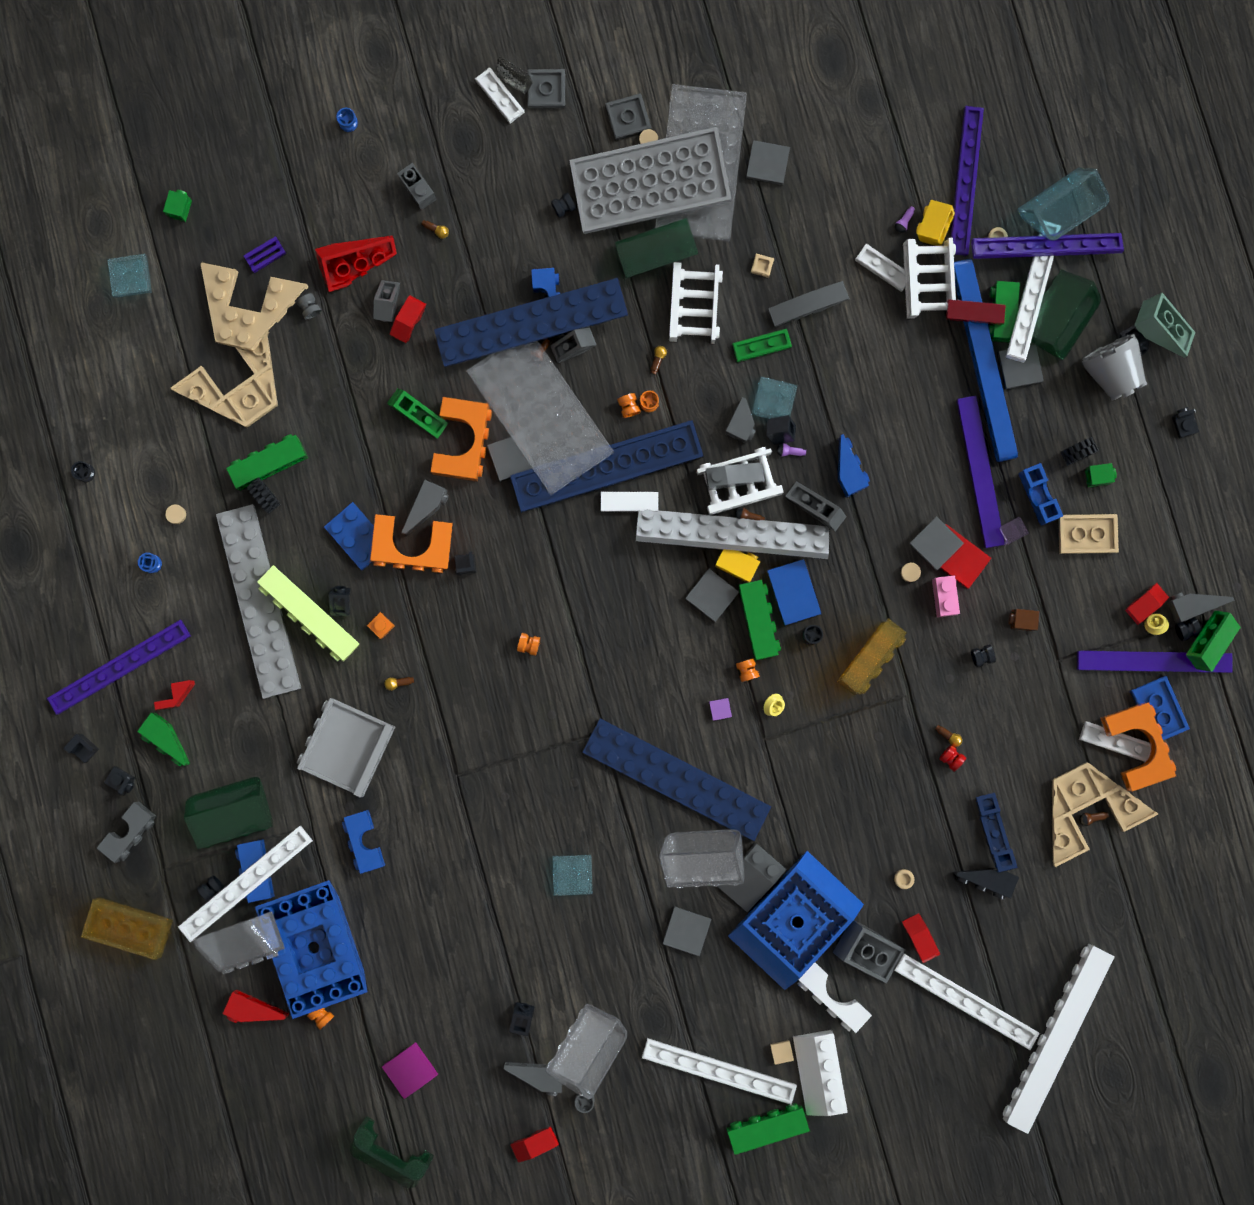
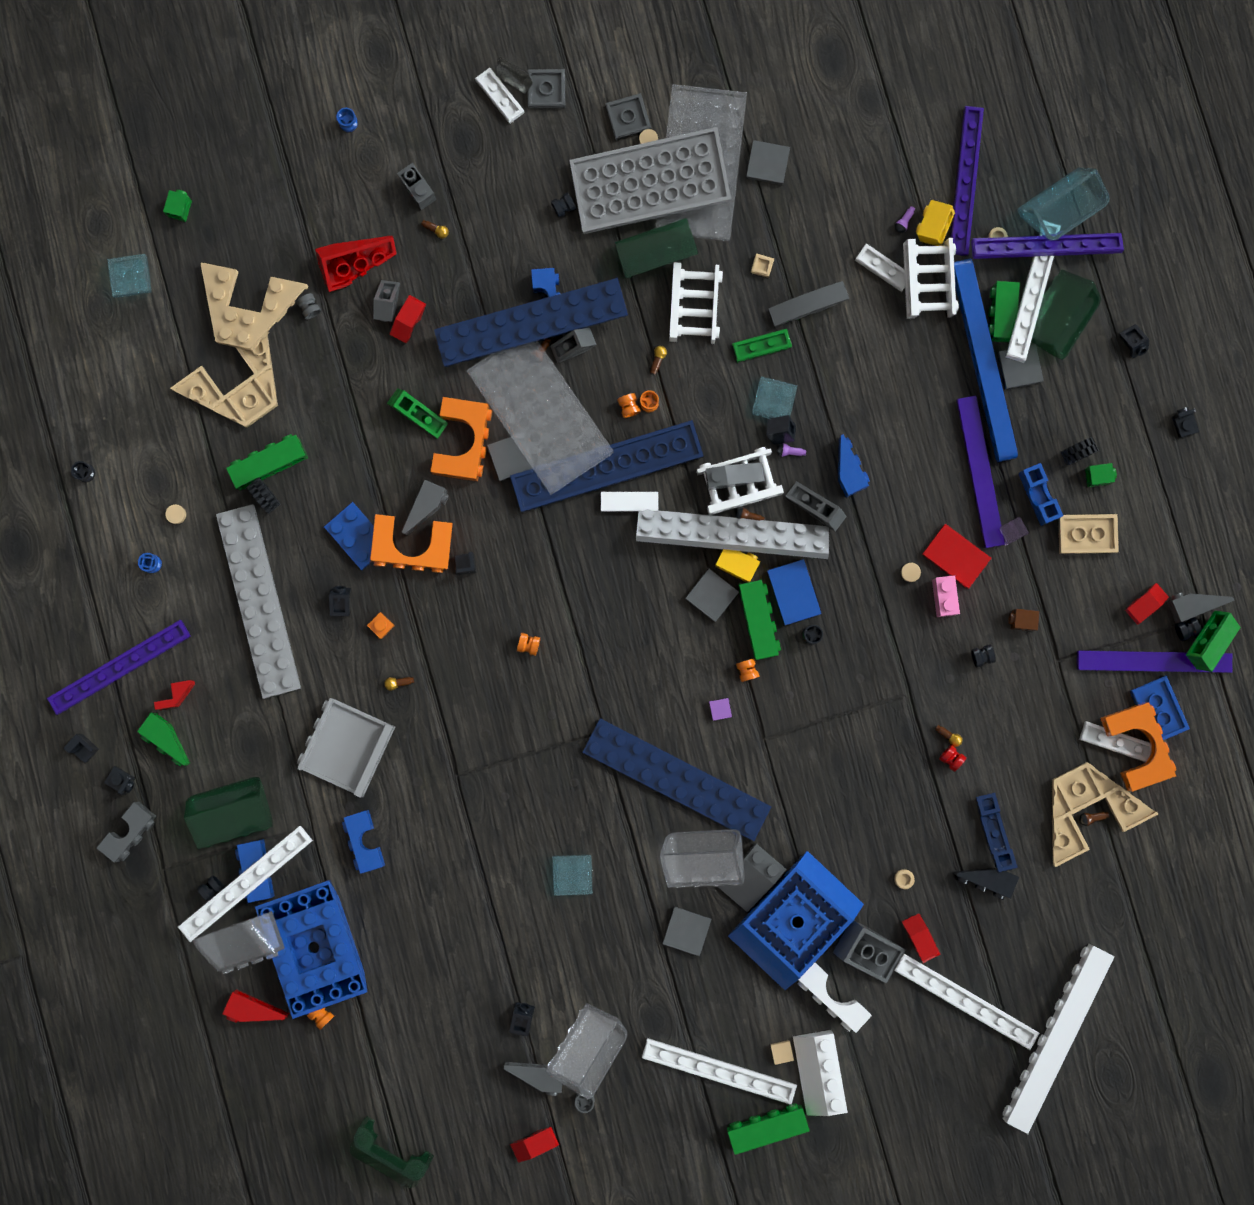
clear yellow brick [81,897,173,960] -> none
dark purple tile [244,236,287,273] -> none
yellowish green brick [257,565,359,662] -> none
magenta slope [382,1042,438,1099] -> none
dark grey slope [725,397,756,444] -> none
light yellow hat [764,694,785,716] -> none
clear yellow brick [837,618,907,695] -> none
dark grey tile [909,516,964,571] -> none
dark red tile [946,299,1006,325] -> none
light grey cone [1082,334,1147,401] -> none
sand green slope [1135,293,1195,358] -> none
light yellow hat [1144,614,1169,635] -> none

